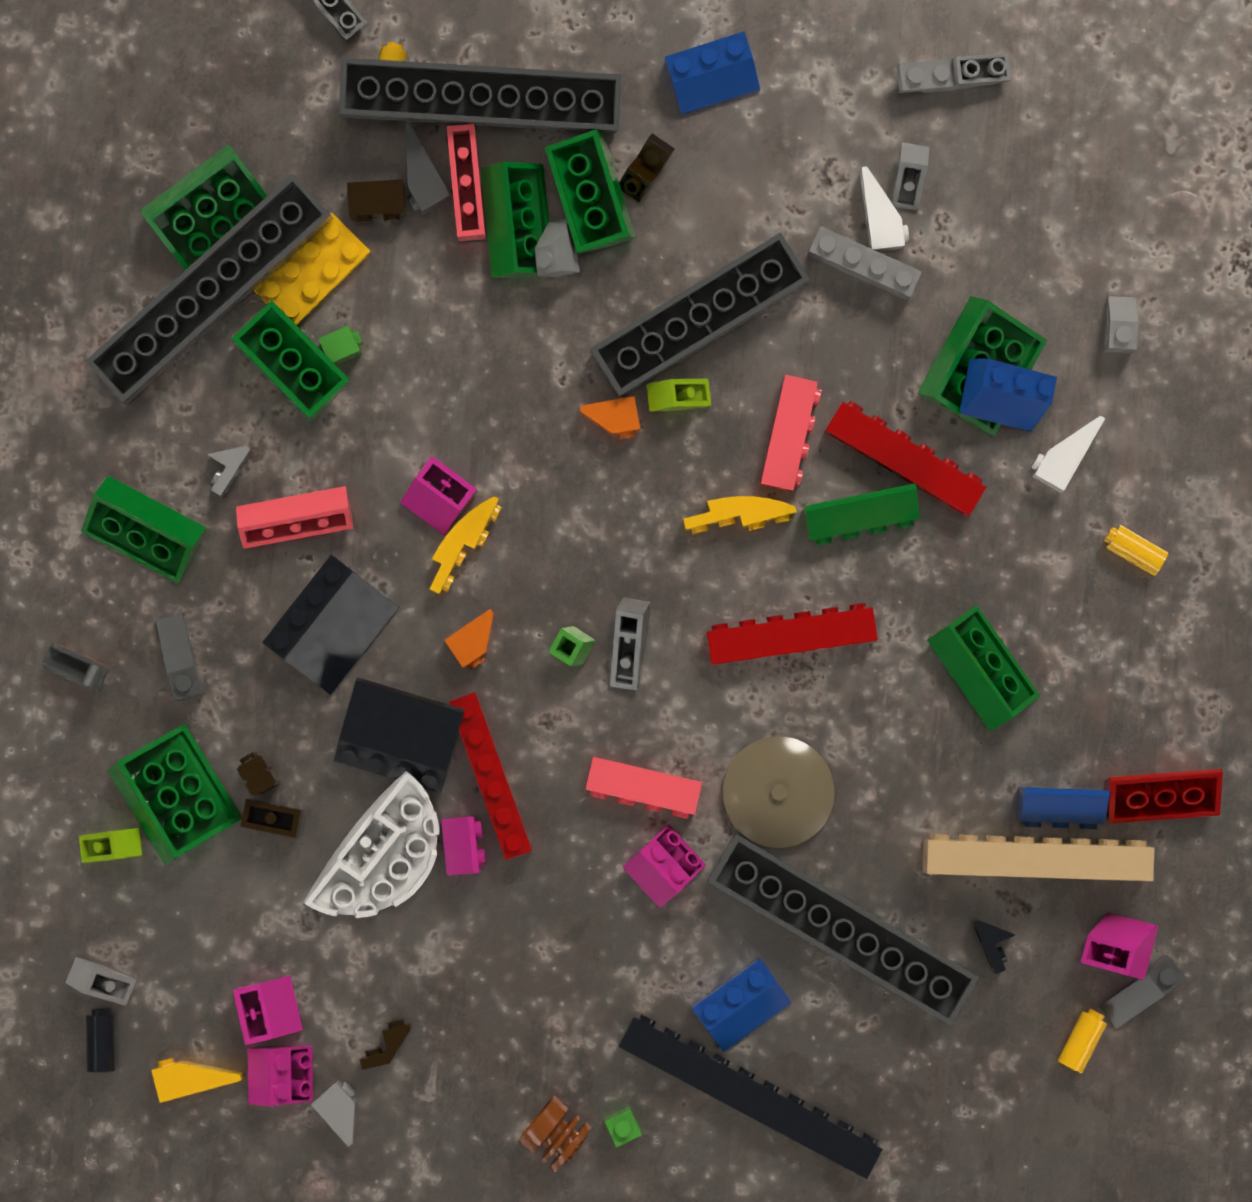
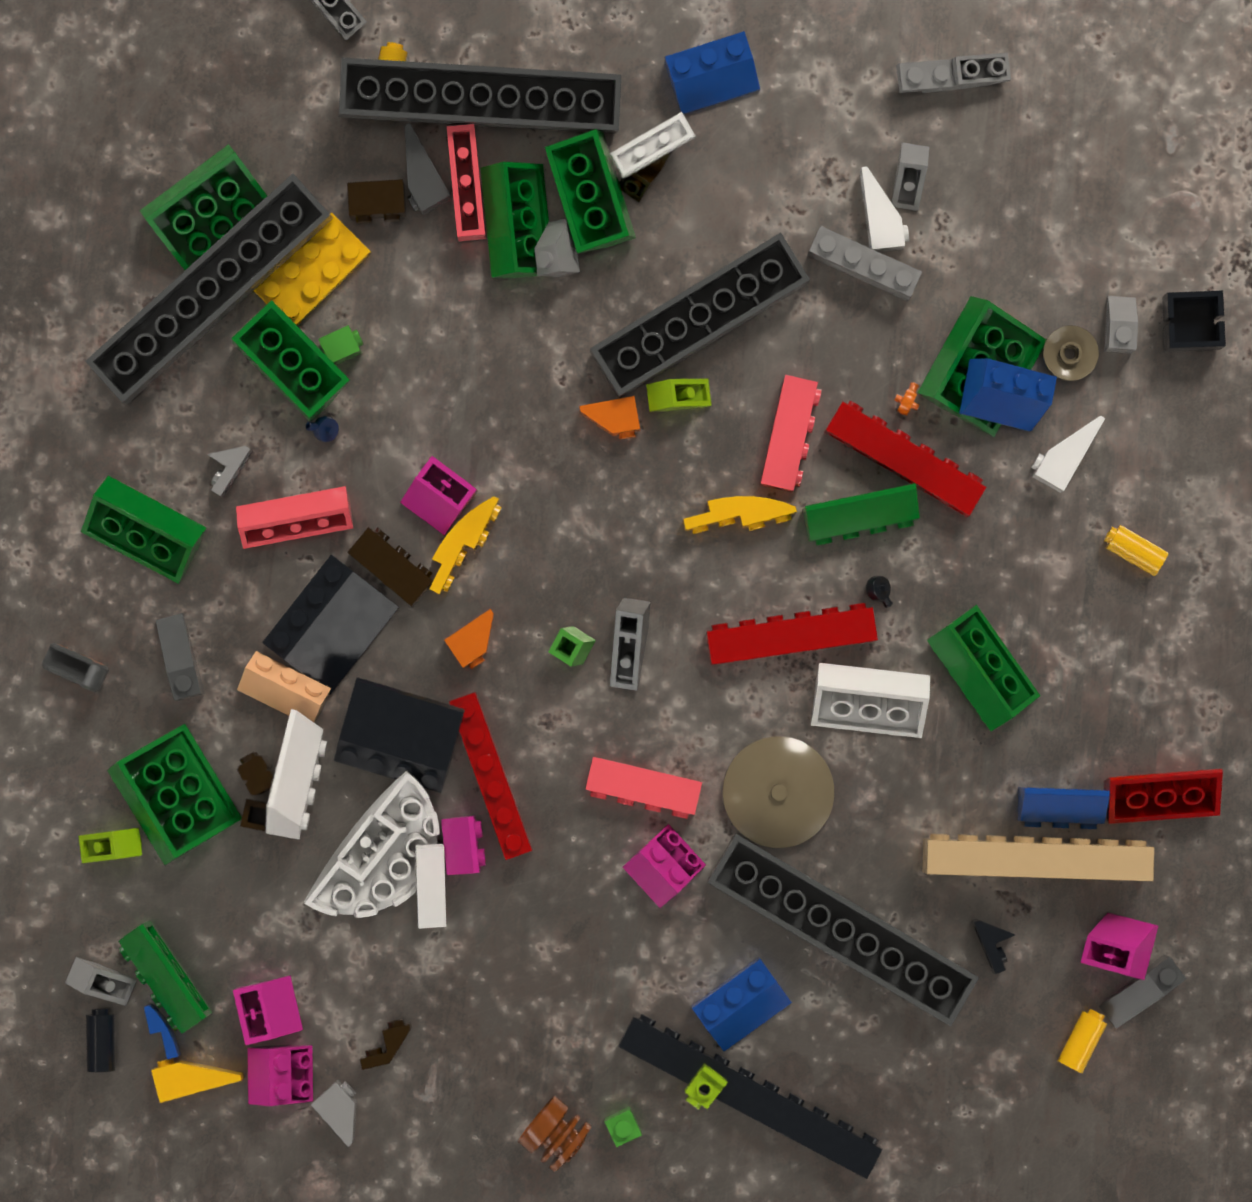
none -> green slope [119,921,213,1034]
none -> blue slope [144,1004,181,1059]
none -> light nougat brick [237,651,331,723]
none -> white slope [266,709,327,840]
none -> dark blue piece [306,416,339,442]
none -> dark brown brick [347,527,433,607]
none -> white tile [415,844,446,929]
none -> white tile [610,112,696,179]
none -> lime brick [684,1063,728,1109]
none -> white slope [811,663,930,738]
none -> black piece [866,575,893,608]
none -> orange piece [894,382,920,416]
none -> dark tan dish [1043,325,1099,381]
none -> black piece [1162,290,1226,352]

